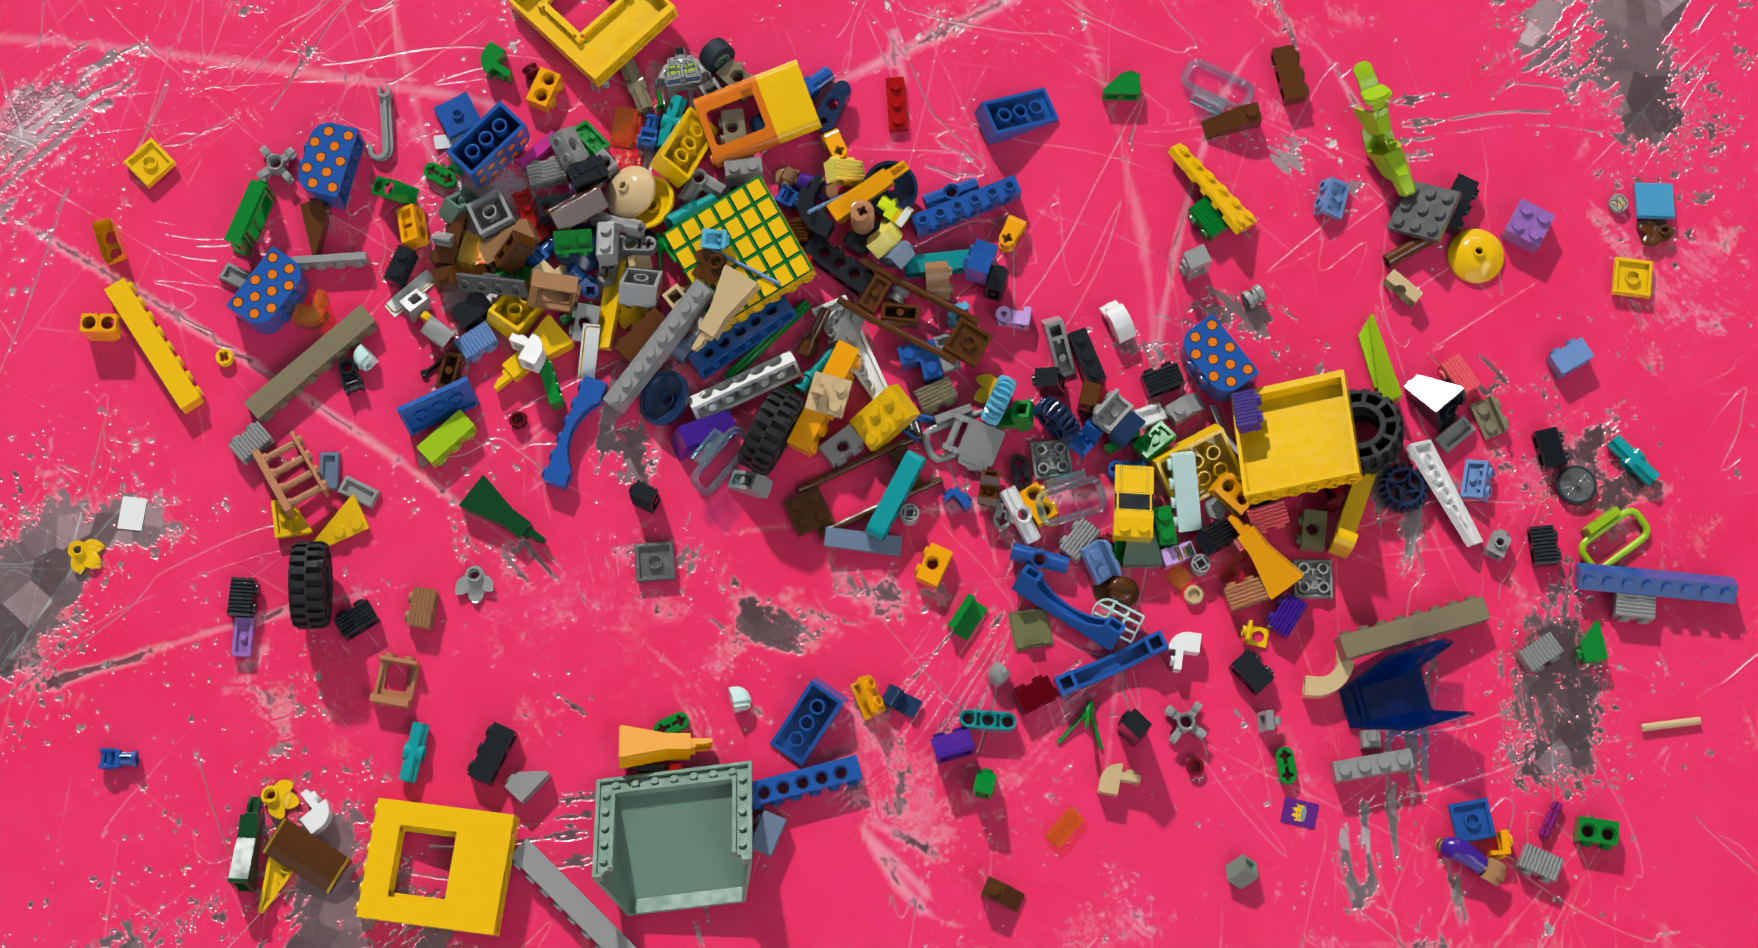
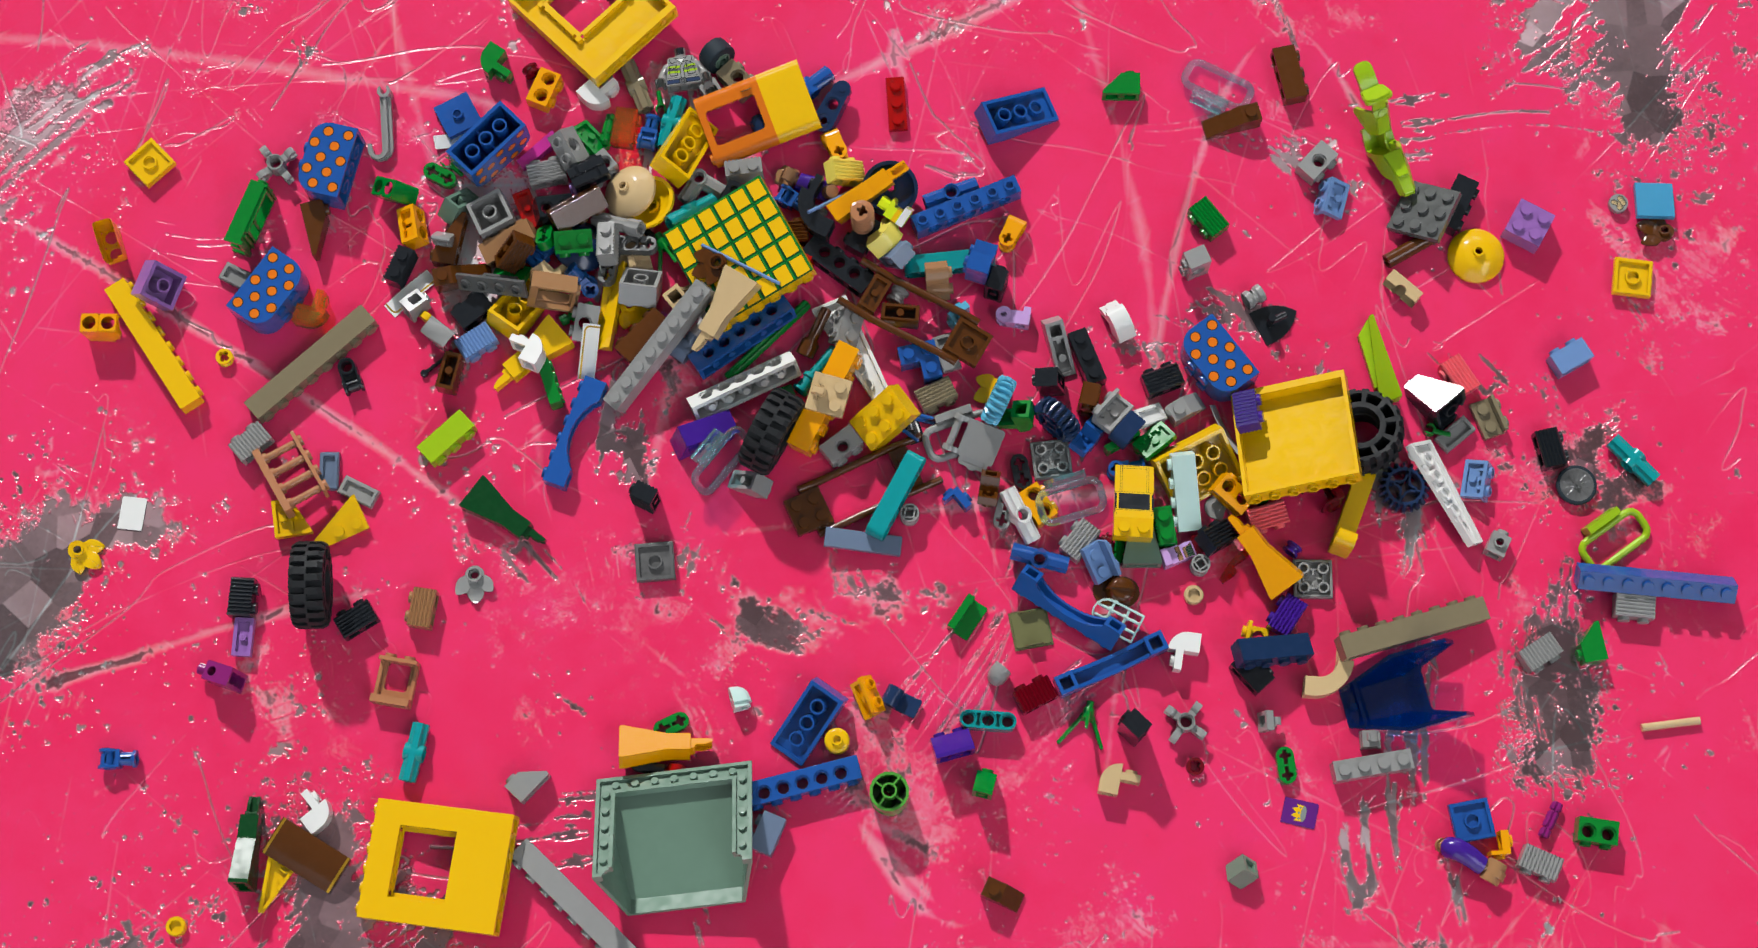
yellow plate [261,780,300,819] -> none
light grey plate [291,252,370,272] -> none
light aqua piece [353,343,379,371] -> none
blue tile [396,376,480,436] -> none
clear yellow tile [456,231,483,269] -> none
black brick [467,721,518,787] -> none
dark red plate [509,411,528,430] -> none
dark blue dish [640,370,689,426] -> none
medium azure bracket [700,228,730,251] -> none
dark tan brick [718,108,746,145] -> none
light orange brick [914,543,953,590] -> none
tile [1044,806,1085,849] -> none
tile [1165,564,1193,591] -> none
yellow wing [1168,143,1257,235] -> none
nougat brick [1222,575,1268,613] -> none
olive brick [1296,509,1328,553] -> none
black brick [1526,525,1561,568] -> none
none -> medium lavender brick [131,260,187,311]
none -> yellow tile [166,916,187,937]
none -> magenta torso [197,660,248,694]
none -> green beam [535,224,554,251]
none -> white brick [576,77,620,111]
none -> green axle [599,113,617,145]
none -> yellow head [824,728,850,755]
none -> bright green cylinder [869,772,909,816]
none -> dark blue brick [1230,633,1314,670]
none -> black shield [1249,305,1296,346]
none -> dark purple bush [1282,540,1302,558]
none -> light grey brick [1295,140,1338,186]
none -> green hand [1424,423,1451,437]

